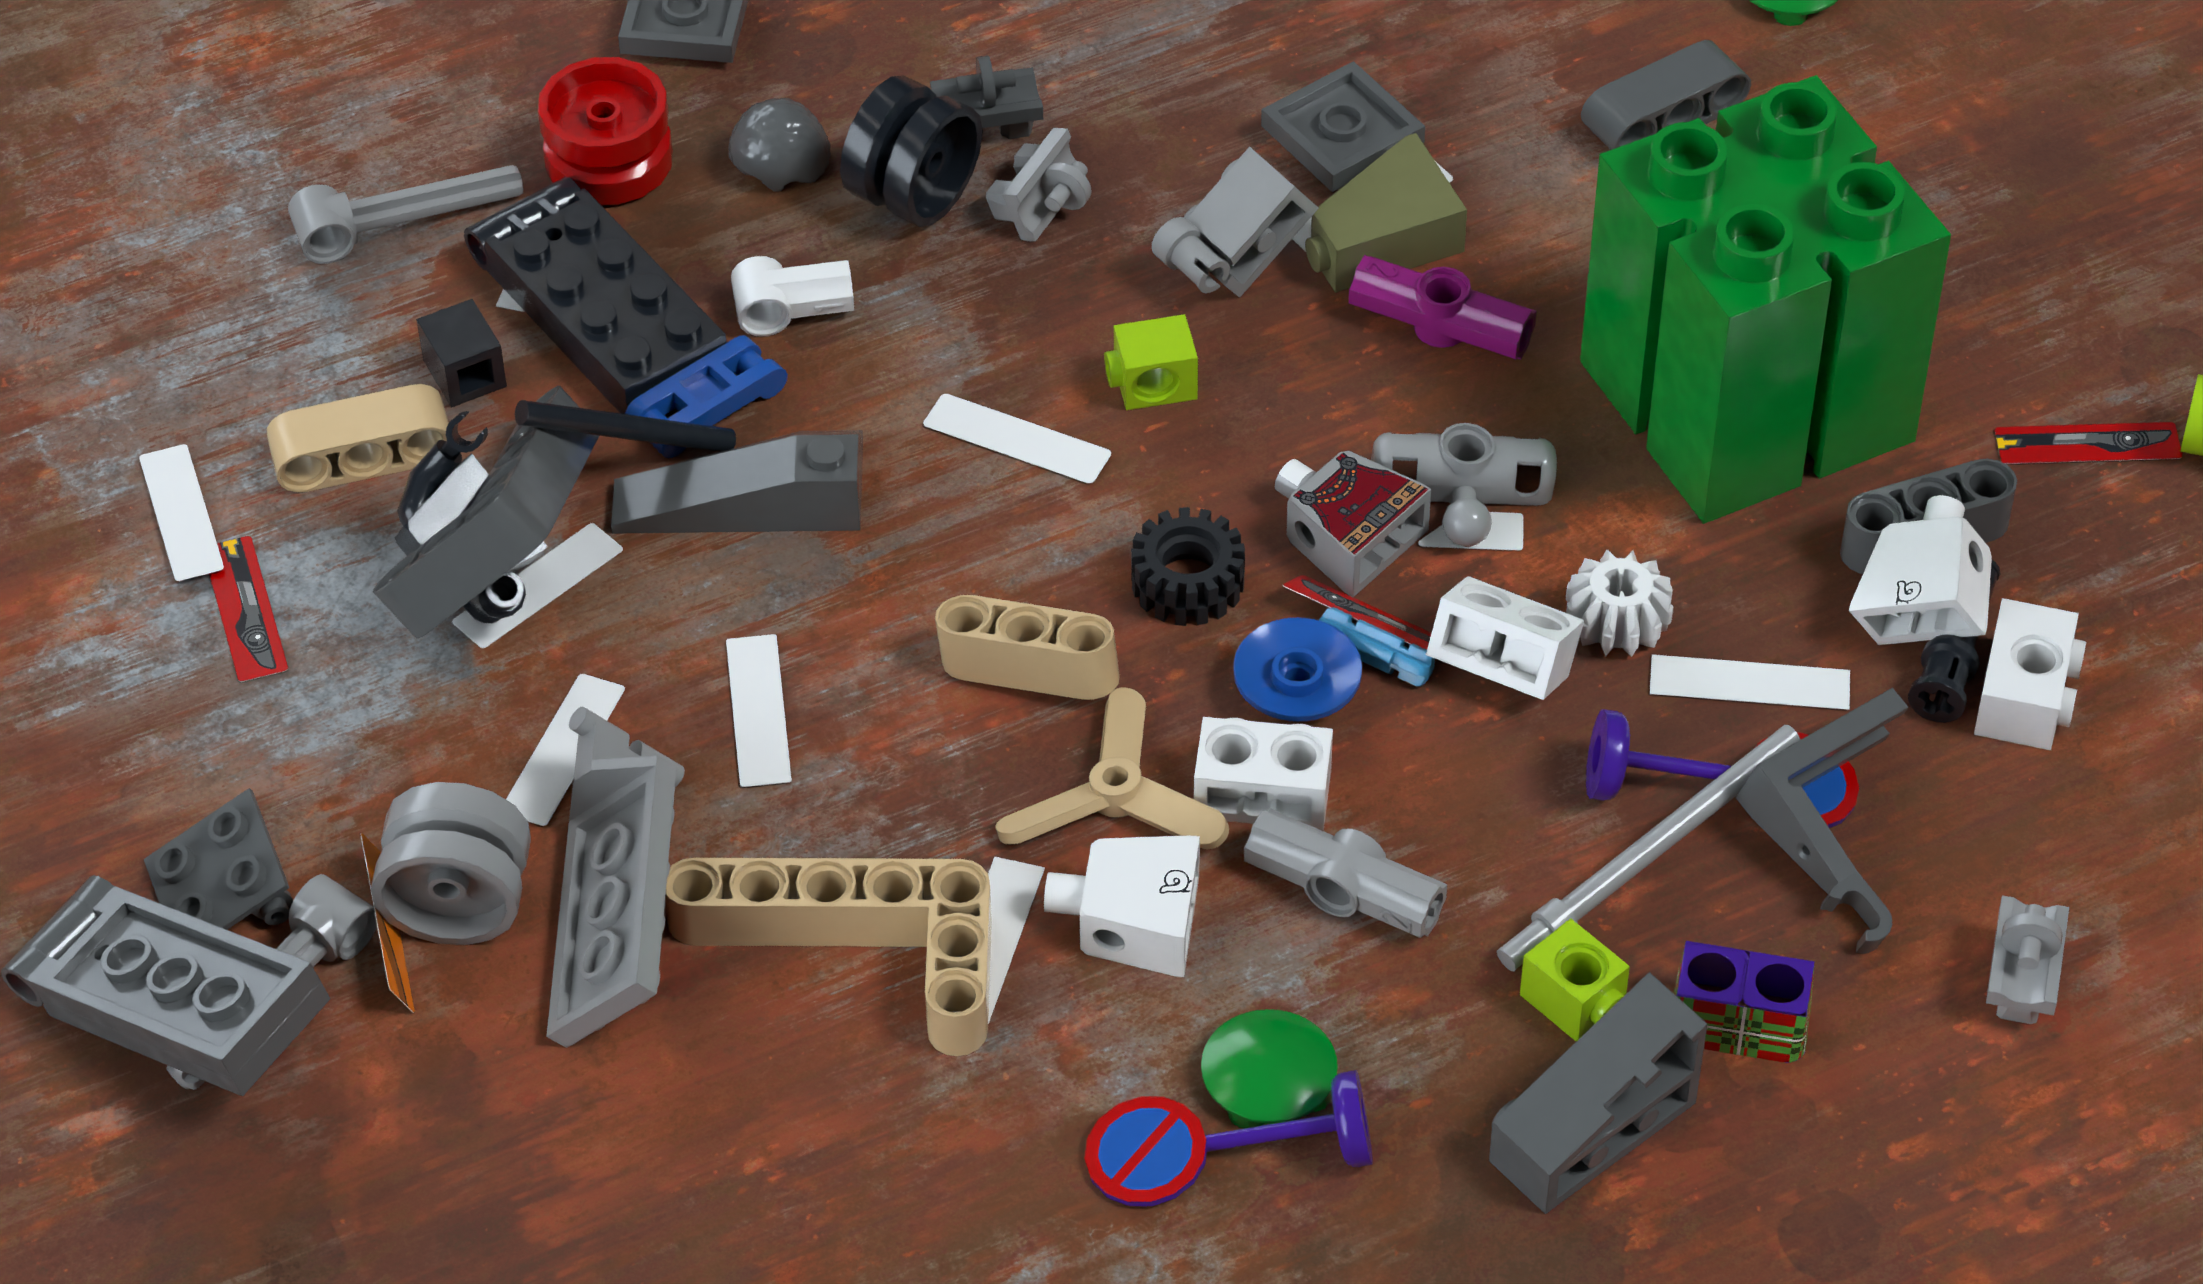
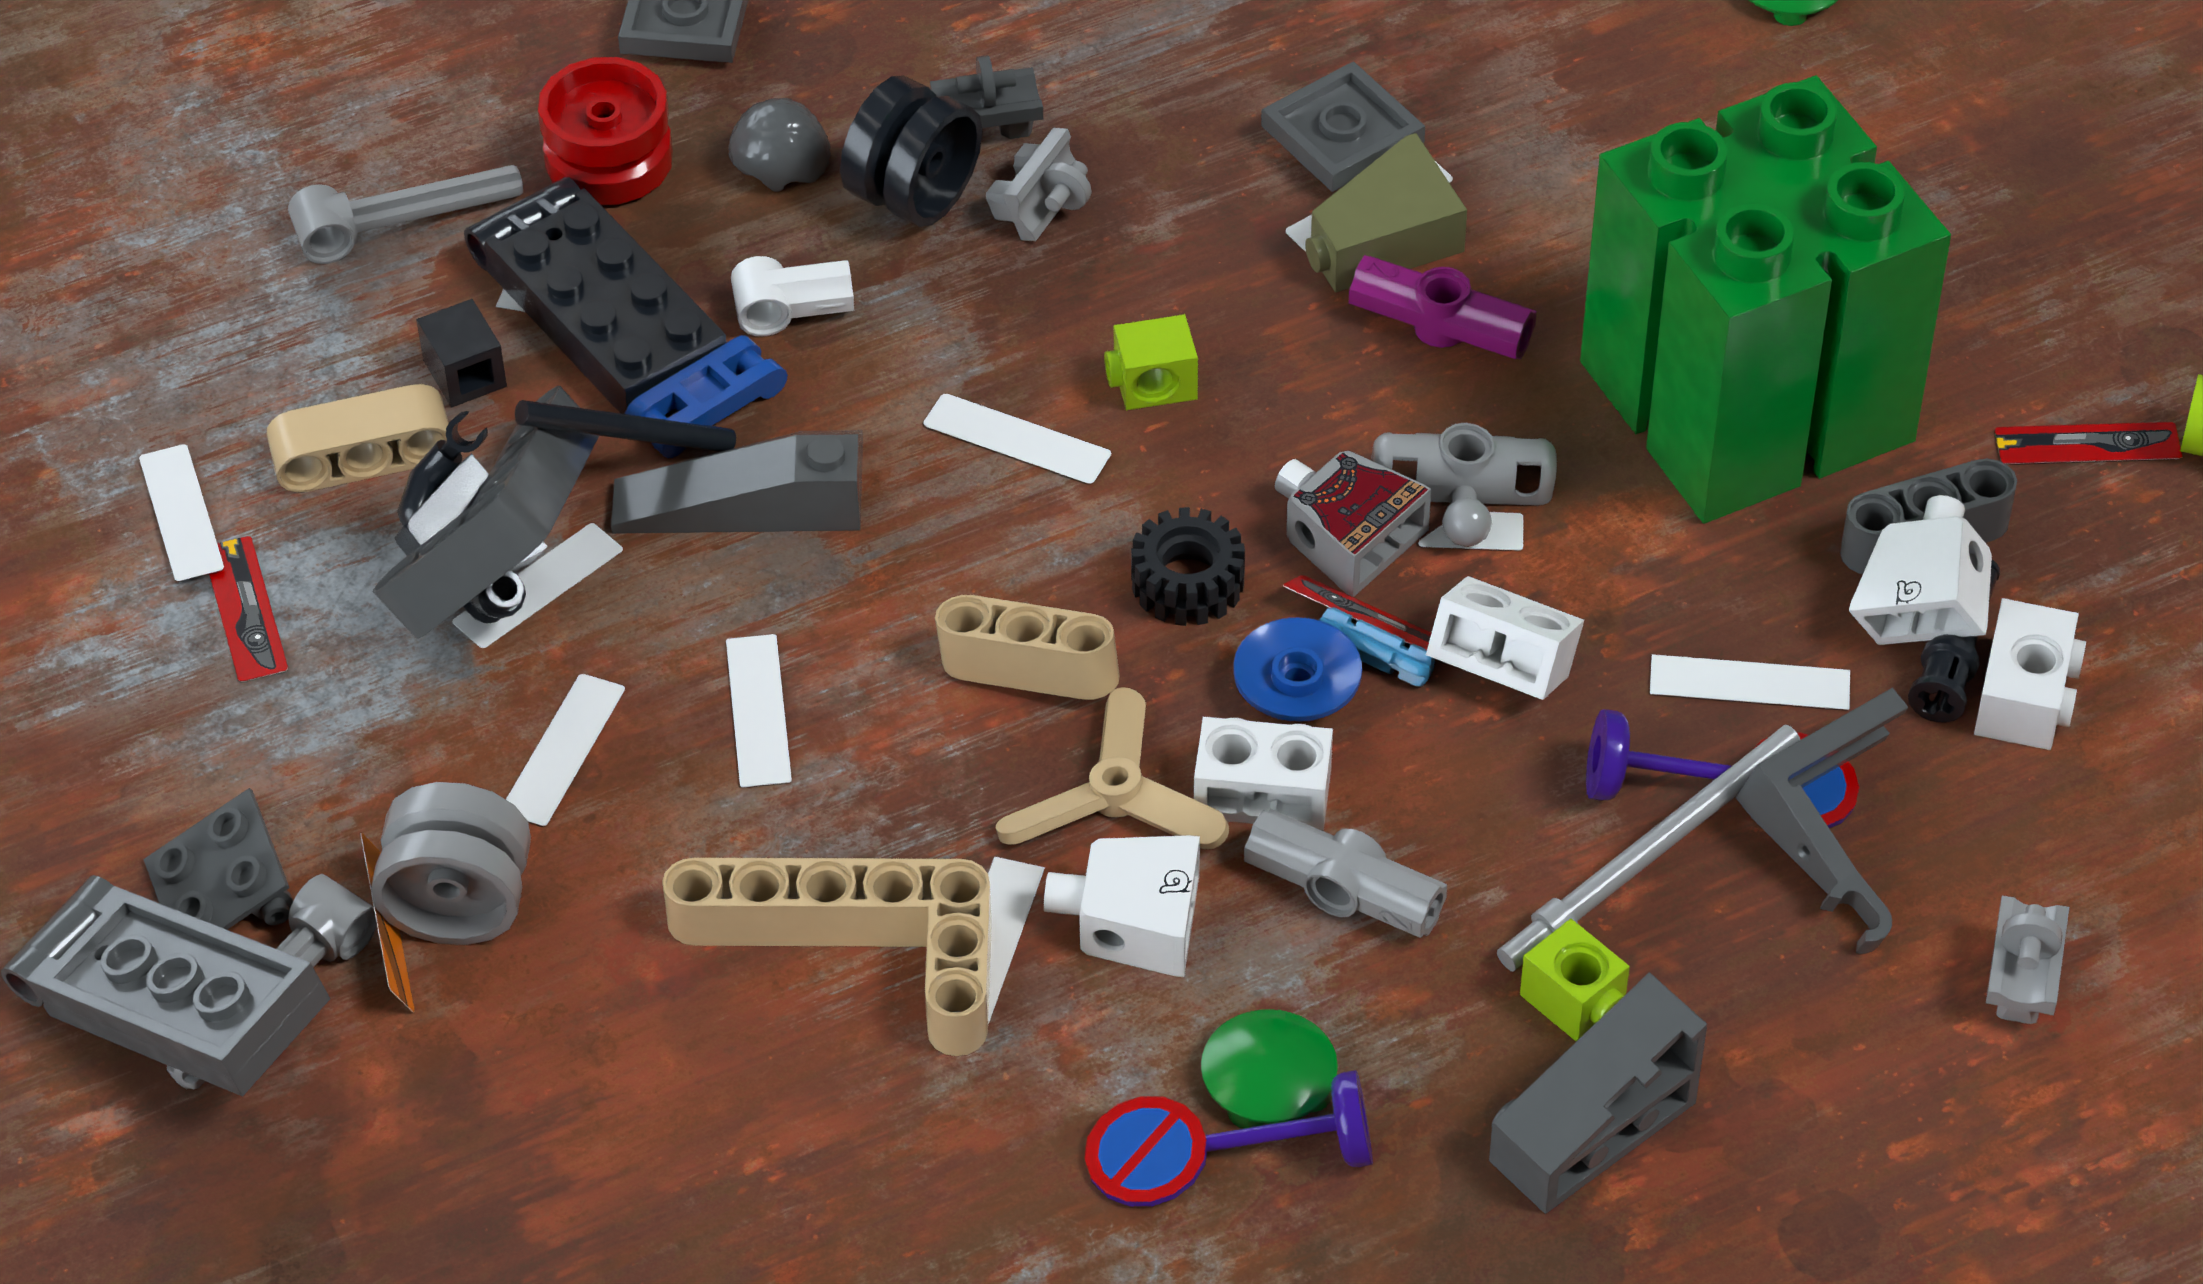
light grey hinge [546,707,685,1048] -> none
light grey hinge [1152,146,1319,298] -> none
white gear [1566,550,1673,657] -> none
dark grey beam [1581,40,1751,150] -> none
piece [1673,941,1815,1063] -> none

